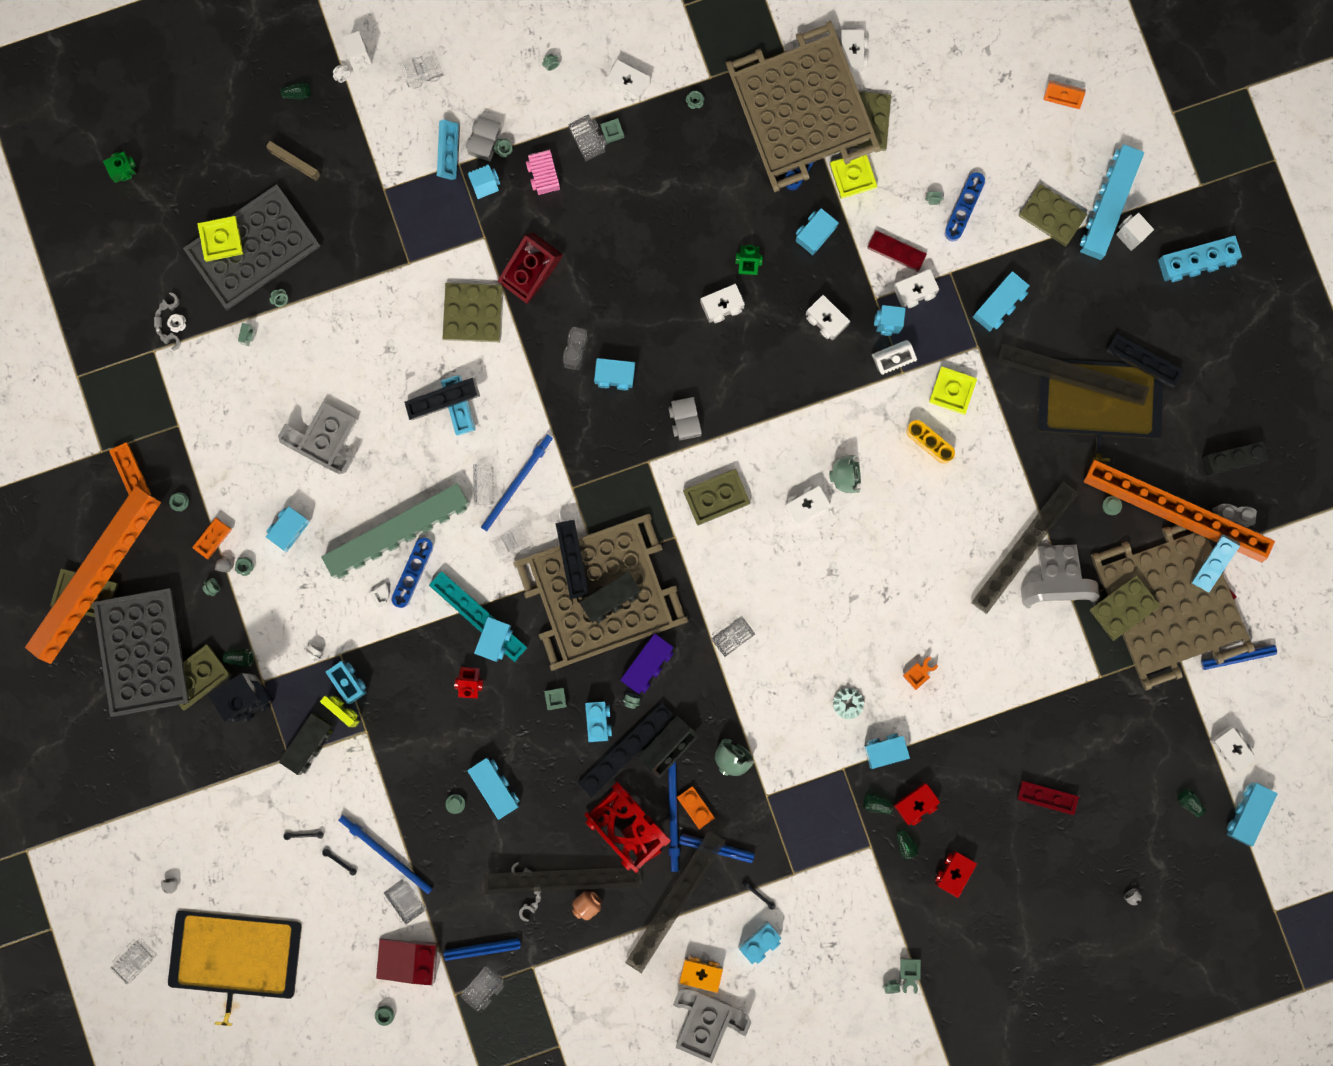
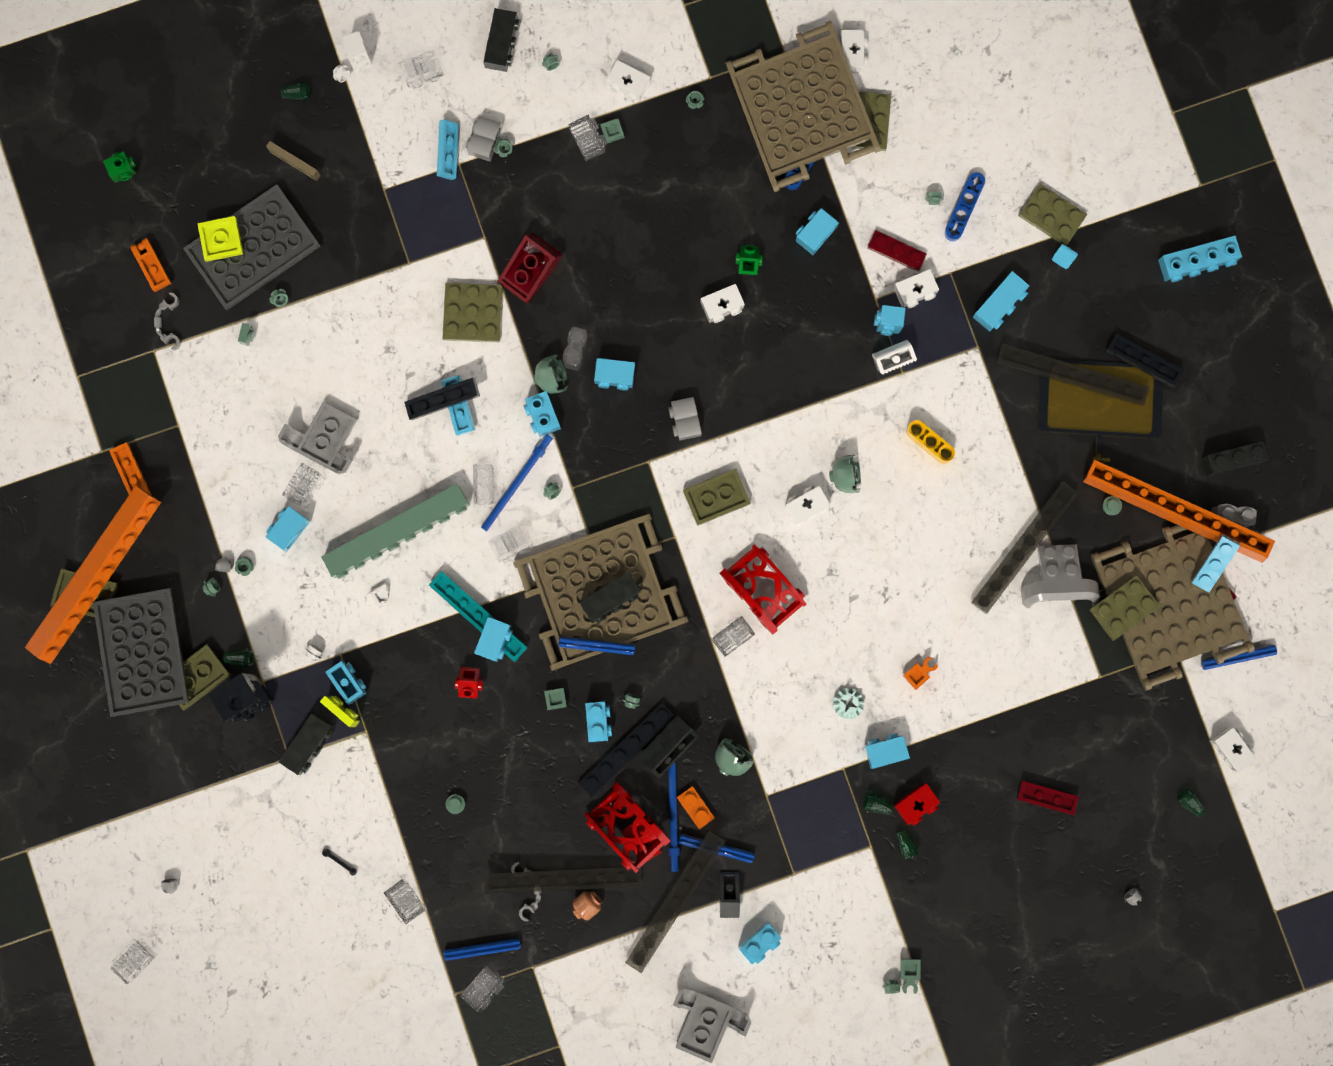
white plate [167,314,186,332] -> none
clear yellow piece [168,911,302,1026] -> none
sand green plate [169,492,189,511] -> none
orange plate [192,517,232,560] -> none
black hinge [283,831,324,840] -> none
blue bar [338,815,433,894] -> none
sand green plate [375,1005,395,1026] -> none
dark red slope [376,939,438,985] -> none
blue beam [392,538,433,608] -> none
medium azure brick [467,757,520,820] -> none
medium azure brick [468,165,500,199] -> none
bright pink brick [526,150,560,195] -> none
black plate [555,520,589,599] -> none
dark purple brick [620,634,674,694] -> none
light orange brick [679,956,723,993] -> none
black hinge [742,881,776,910] -> none
white brick [806,295,850,341] -> none
neon yellow plate [829,155,877,199] -> none
neon yellow plate [929,366,977,415] -> none
red brick [935,851,977,898] -> none
orange plate [1043,80,1086,109] -> none
medium azure brick [1079,144,1145,260] -> none
white brick [1116,213,1154,251] -> none
medium azure brick [1227,783,1278,846] -> none
none -> orange plate [130,237,172,292]
none -> clear brick [282,462,324,508]
none -> pearl dark grey brick [483,8,520,72]
none -> medium azure brick [523,391,561,437]
none -> sand green cylinder [533,355,568,394]
none -> sand green plate [543,482,561,500]
none -> blue axle [558,637,635,655]
none -> red fence [719,544,807,635]
none -> dark grey slope [719,872,740,918]
none -> medium azure slope [1052,244,1078,269]

